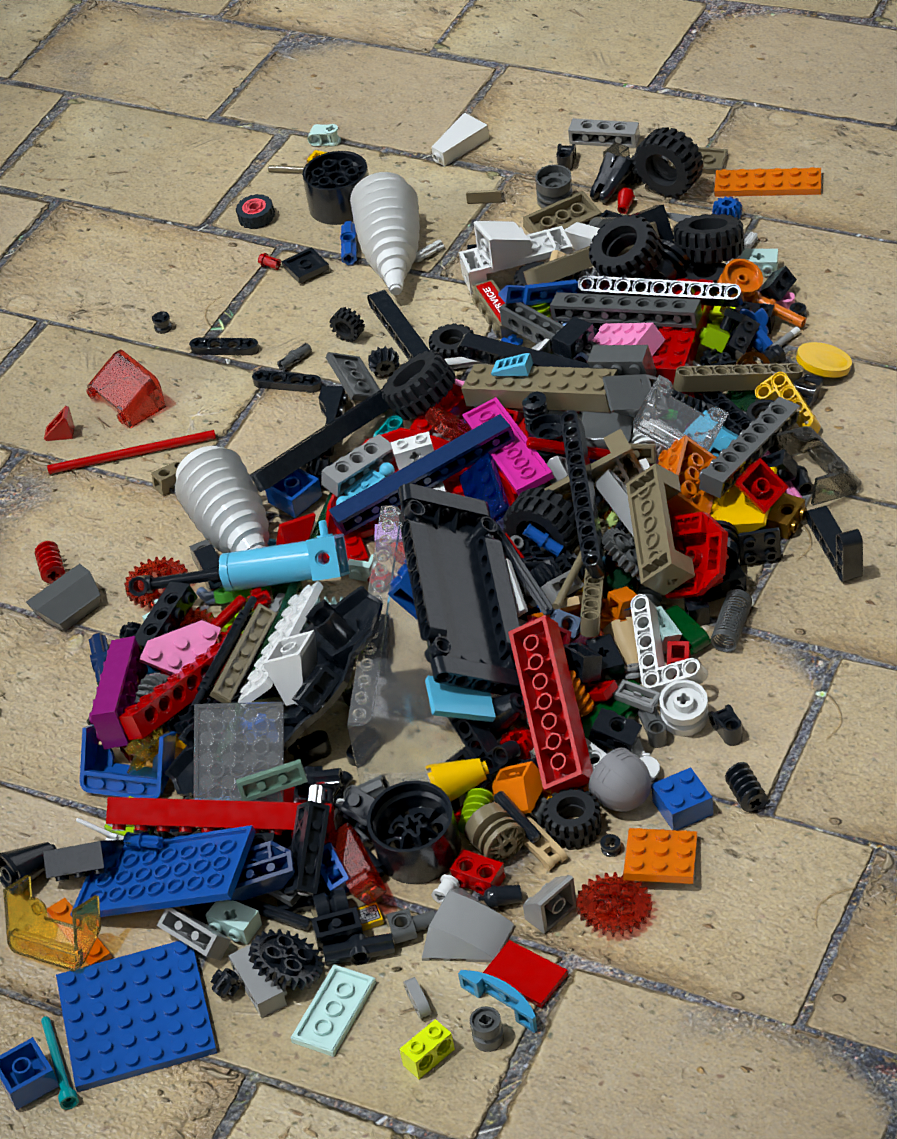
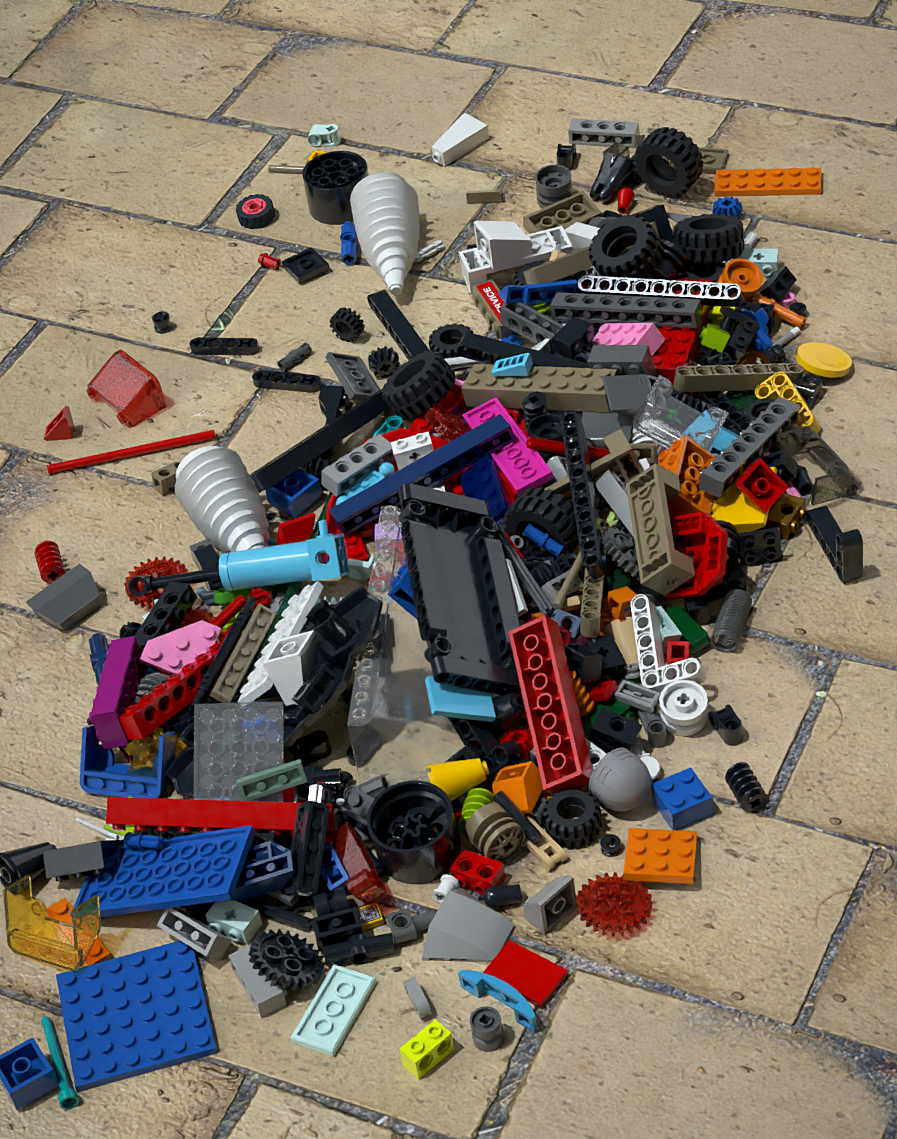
black gear [210,968,241,998] -> none

